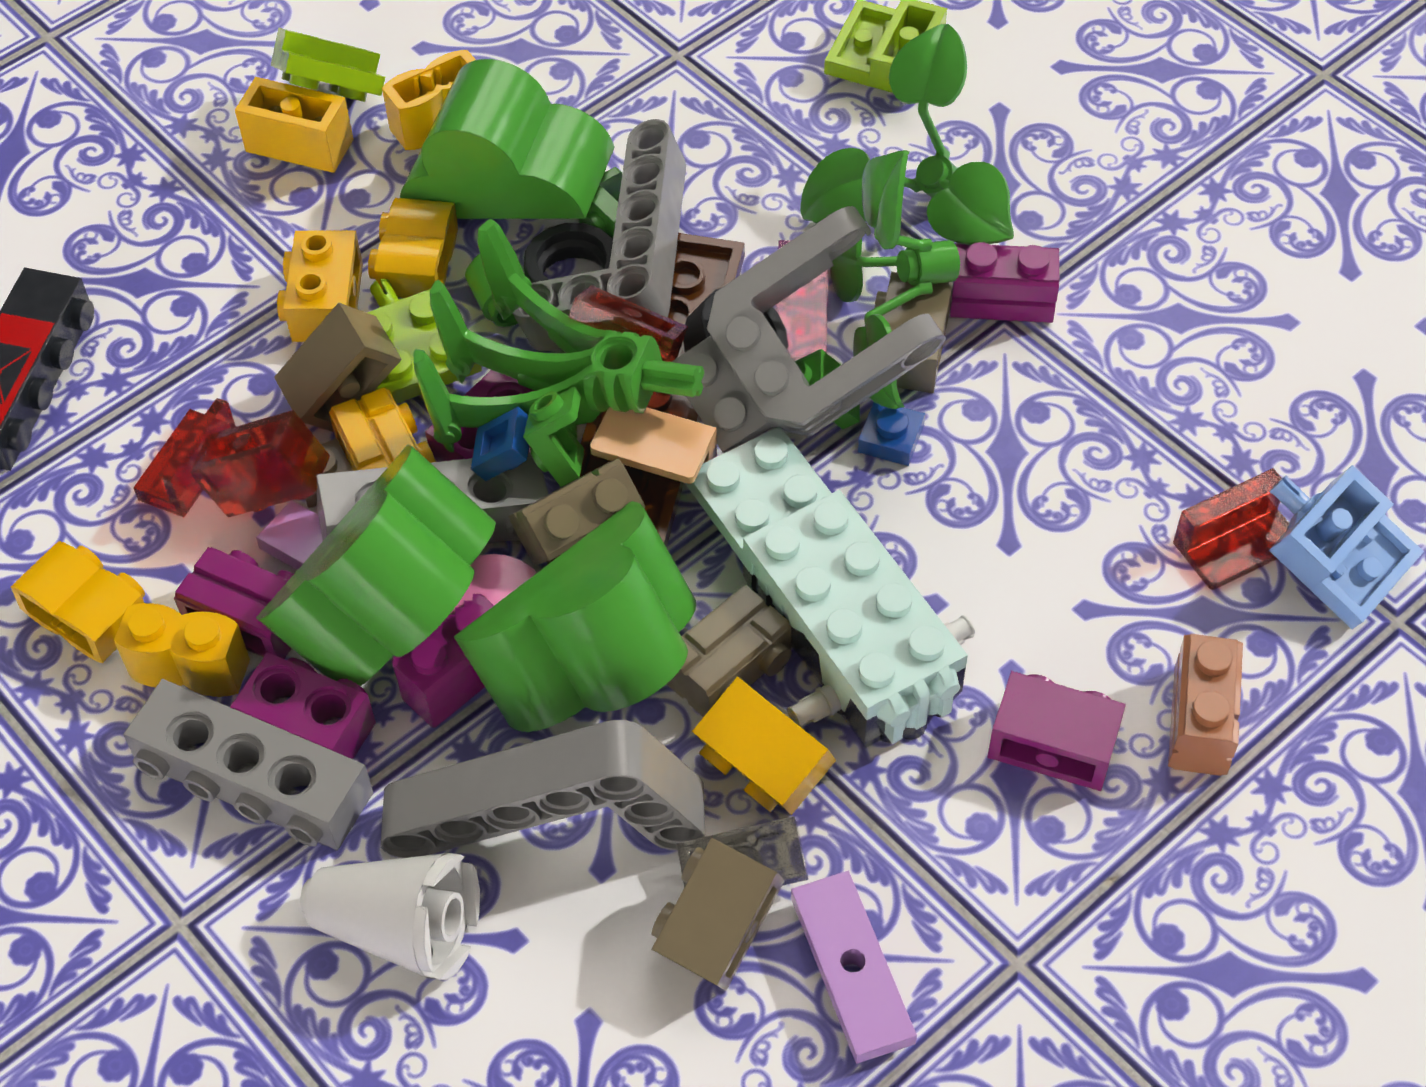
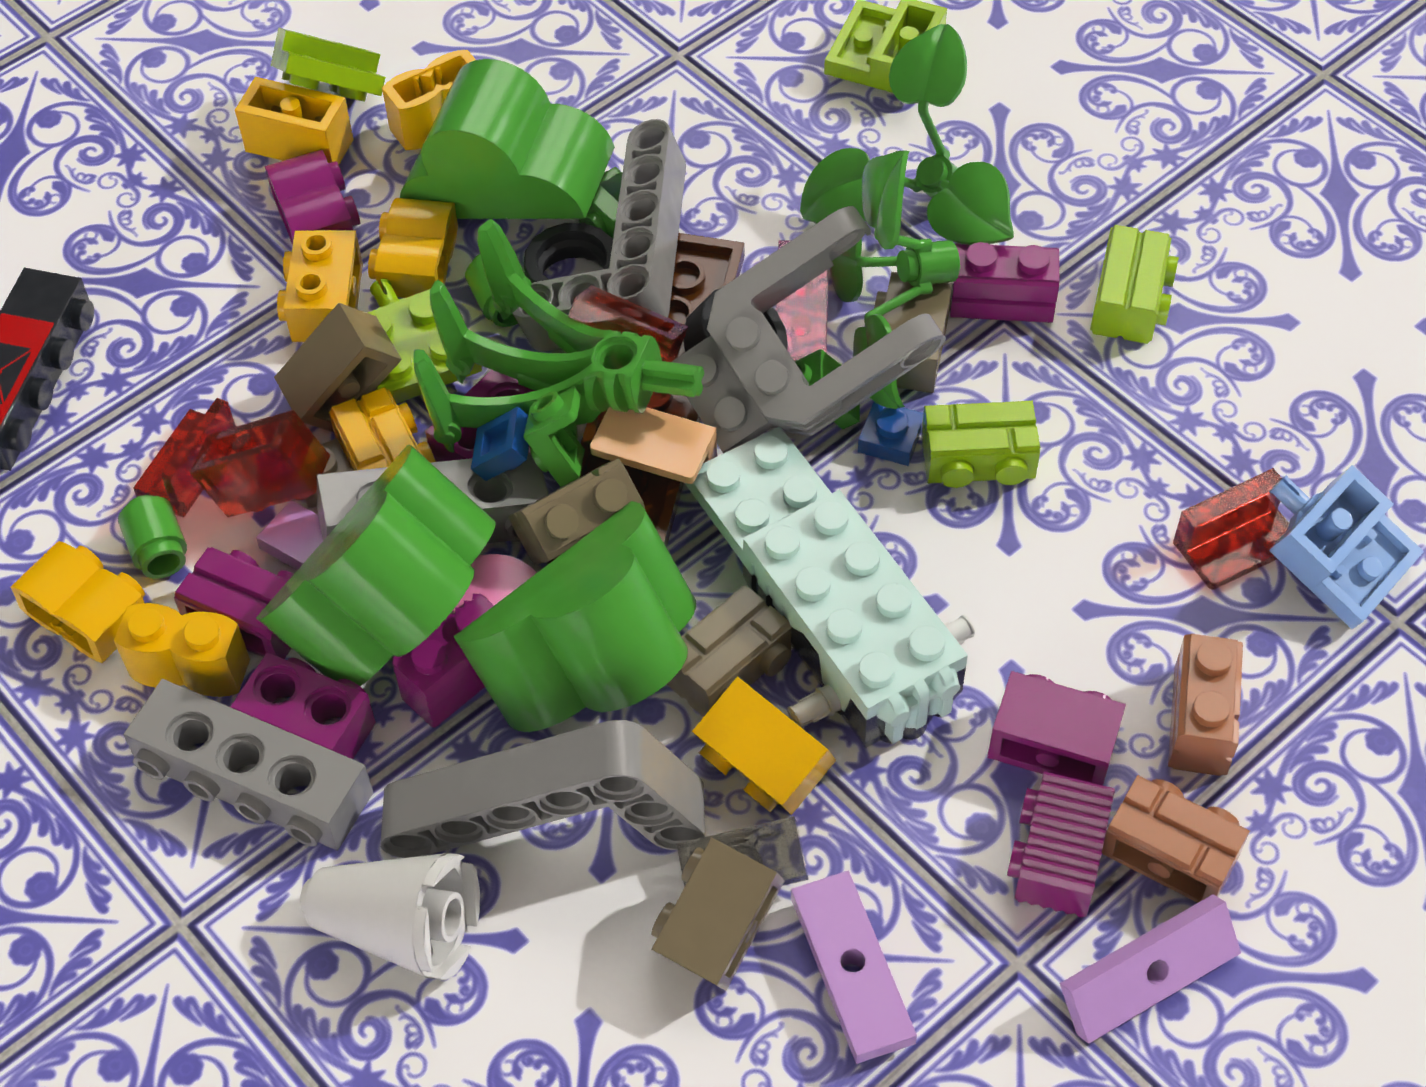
none -> bright green brick [118,495,187,579]
none -> magenta brick [265,149,361,246]
none -> lime brick [921,400,1040,488]
none -> magenta brick [1007,771,1115,918]
none -> lavender tile [1059,894,1241,1044]
none -> lime brick [1090,224,1179,344]
none -> nougat brick [1102,775,1250,903]

